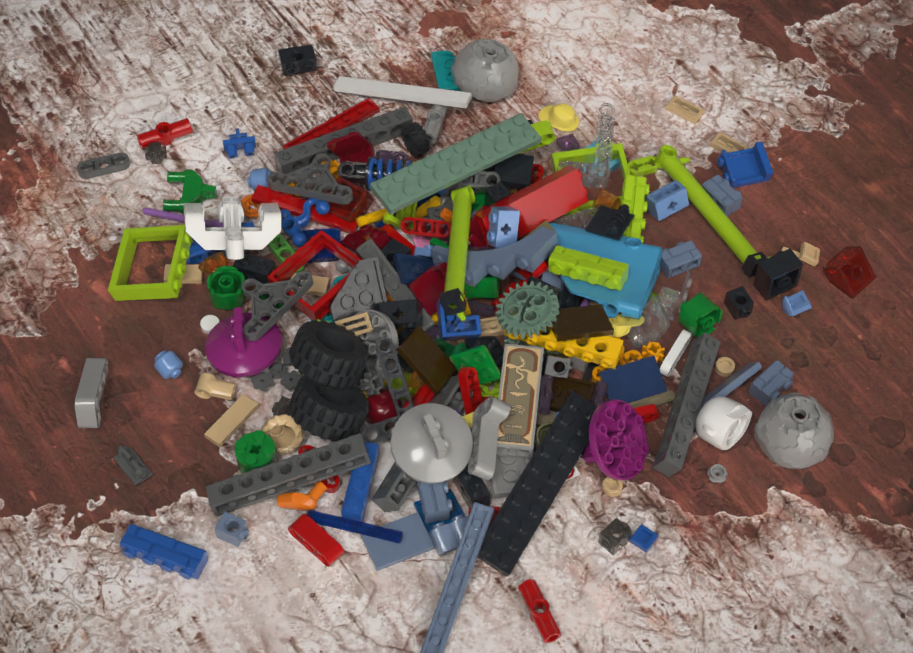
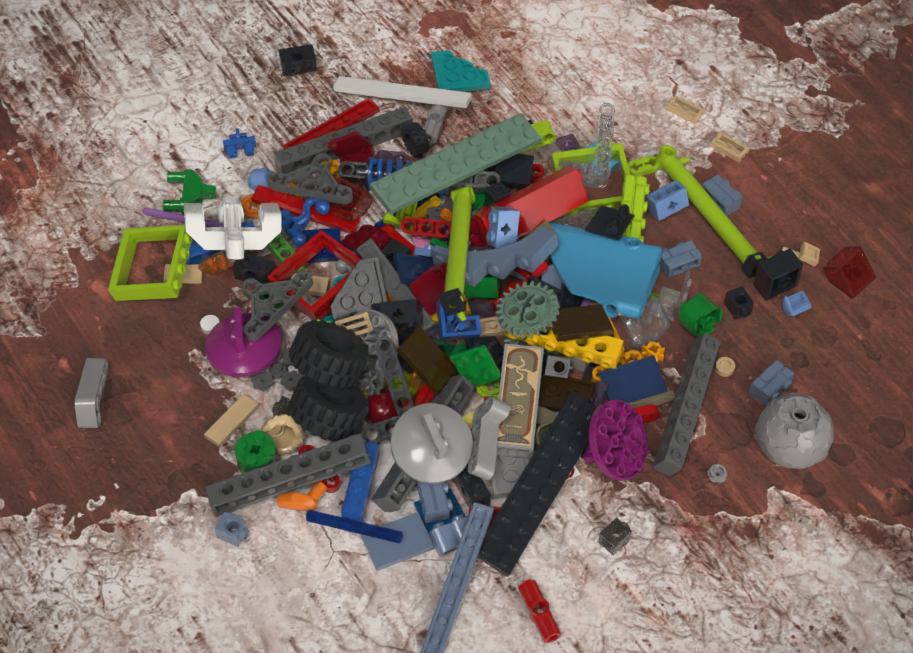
dark grey beam [77,153,130,179] -> none
dark grey hinge [113,445,152,486] -> none
blue brick [120,524,208,579] -> none
red piece [136,118,193,150] -> none
clear smoke gear [145,142,167,164] -> none
medium blue head [154,350,183,379] -> none
tan piece [194,373,237,400] -> none
green brick [207,266,247,310] -> none
red beam [288,514,344,567] -> none
yellow axle [356,208,387,227] -> none
light grey piece [451,39,519,102] -> none
red beam [458,367,483,415] -> none
light yellow piece [538,103,579,132] -> none
clear purple pin [538,375,554,415] -> none
lime brick [549,245,629,291] -> none
clear orange plate [592,189,621,210] -> none
tan tile [602,477,623,497] -> none
light yellow piece [608,313,645,337] -> none
blue tile [629,524,659,553] -> none
white beam [660,330,693,377] -> none
white piece [695,396,752,450] -> none
sand blue tile [700,361,762,410] -> none
blue panel [717,141,773,188] -> none

